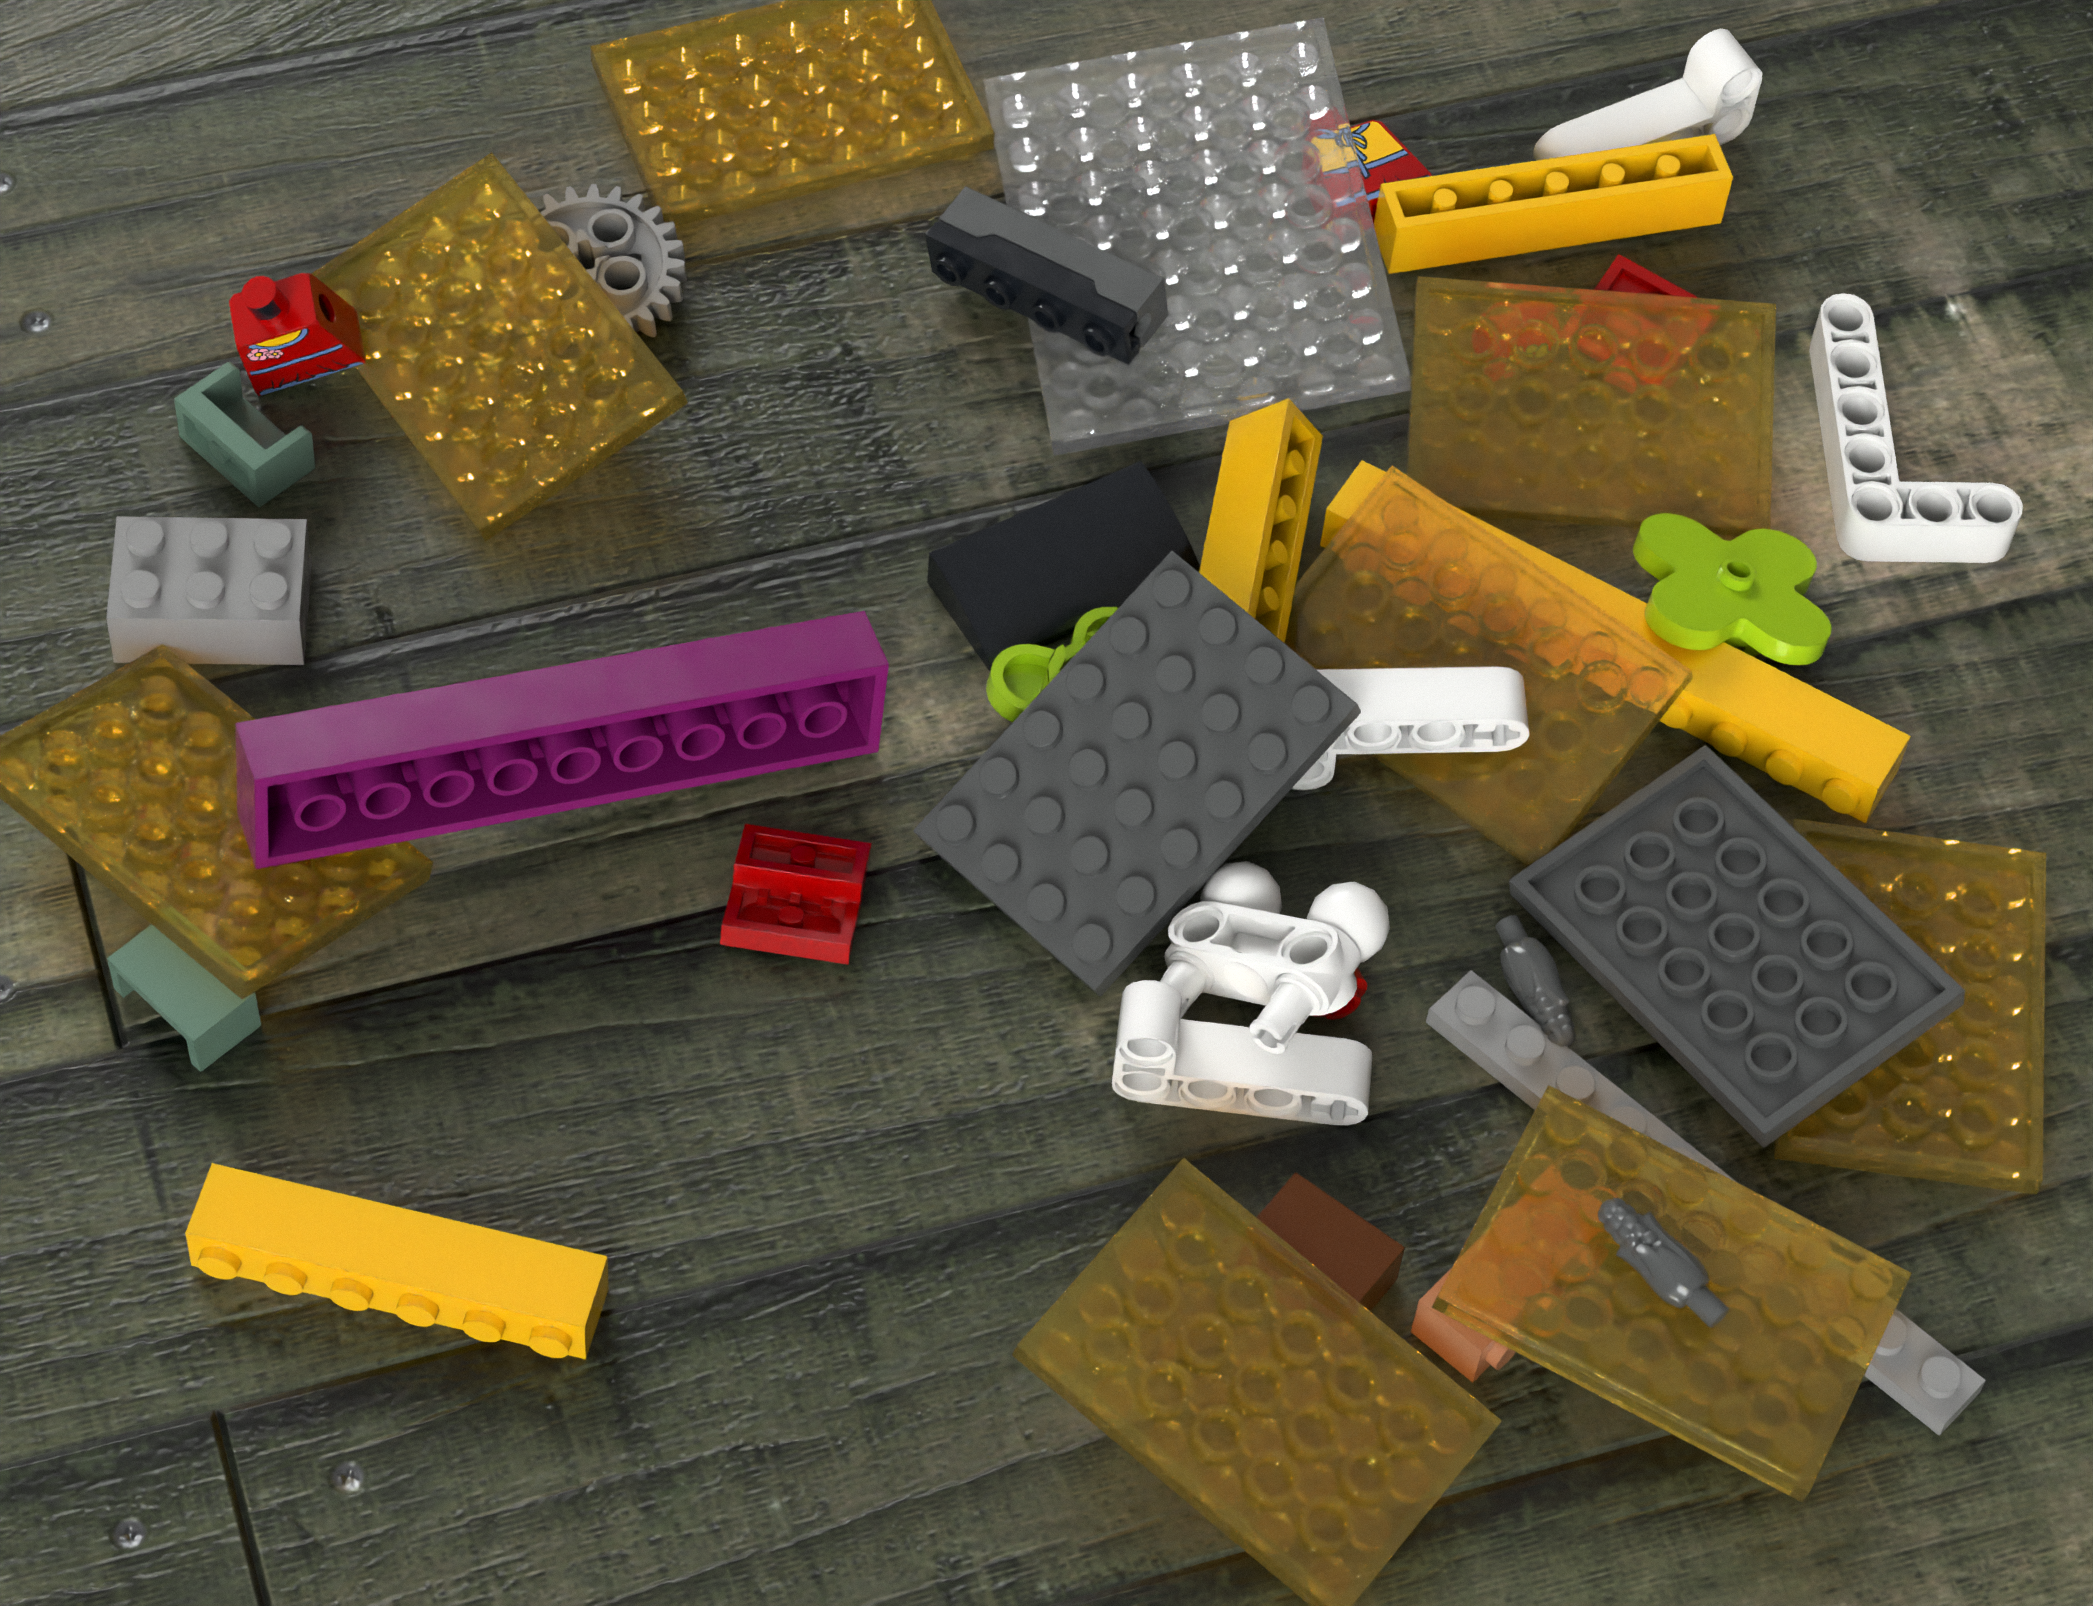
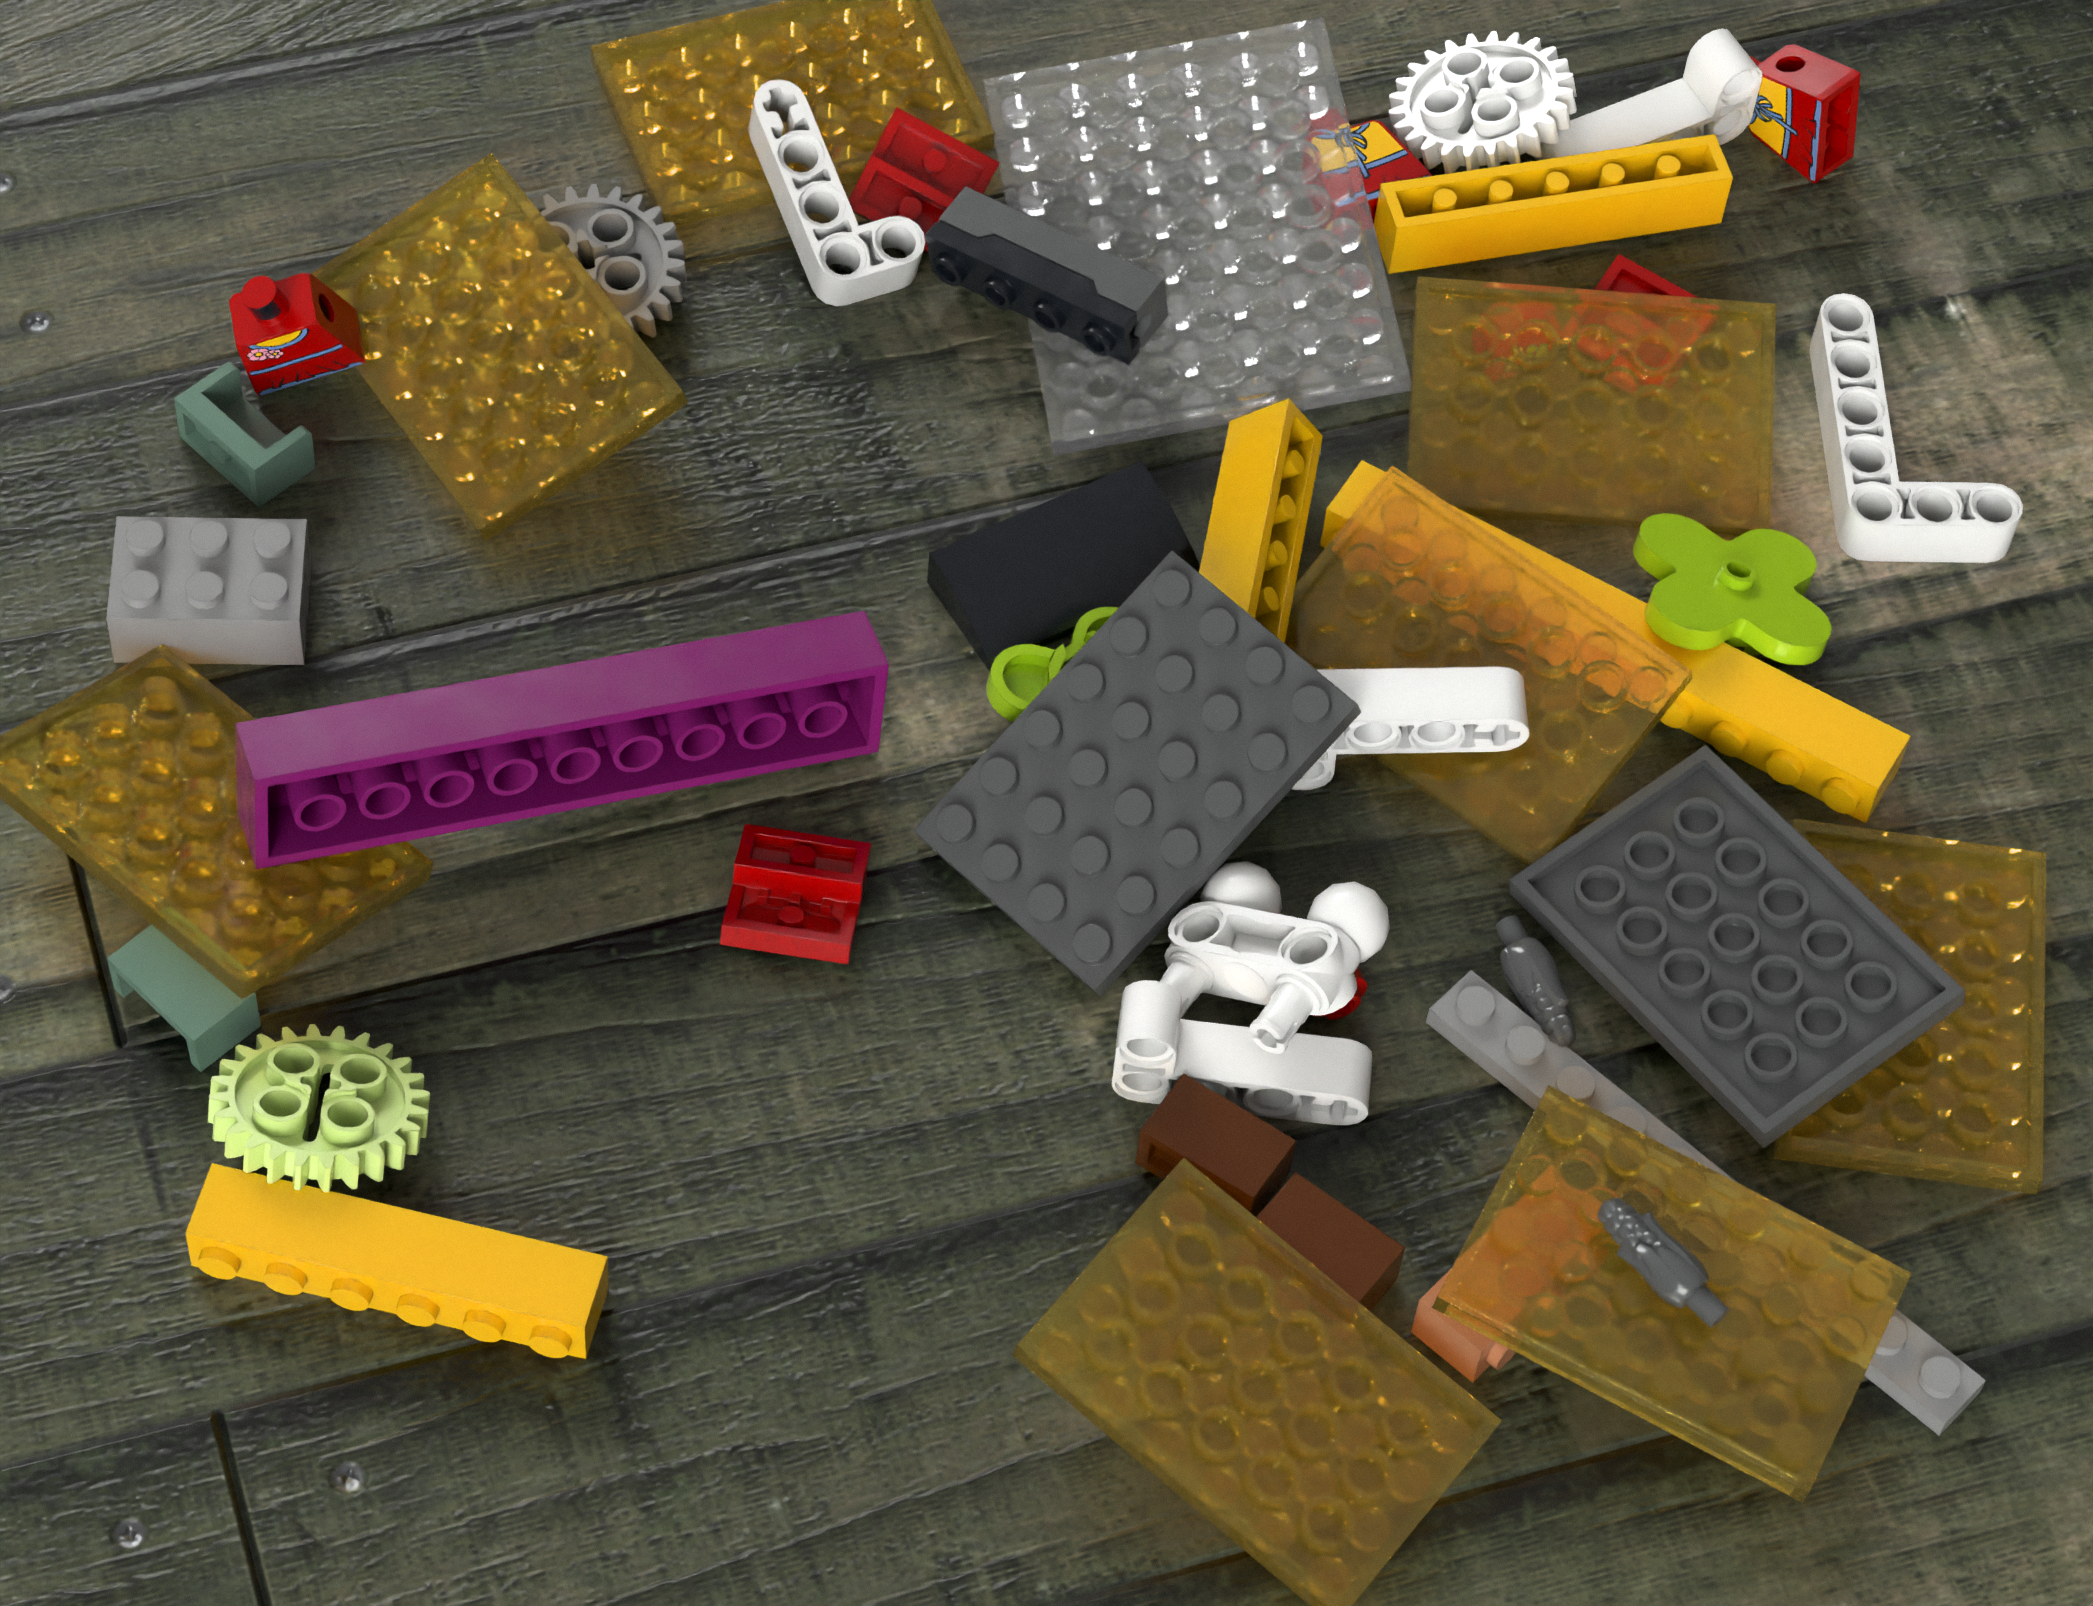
none -> yellowish green gear [208,1024,430,1192]
none -> white beam [748,79,925,306]
none -> red slope [848,107,1000,252]
none -> reddish brown panel [1135,1073,1296,1230]
none -> white gear [1389,31,1577,174]
none -> red torso [1748,44,1861,184]

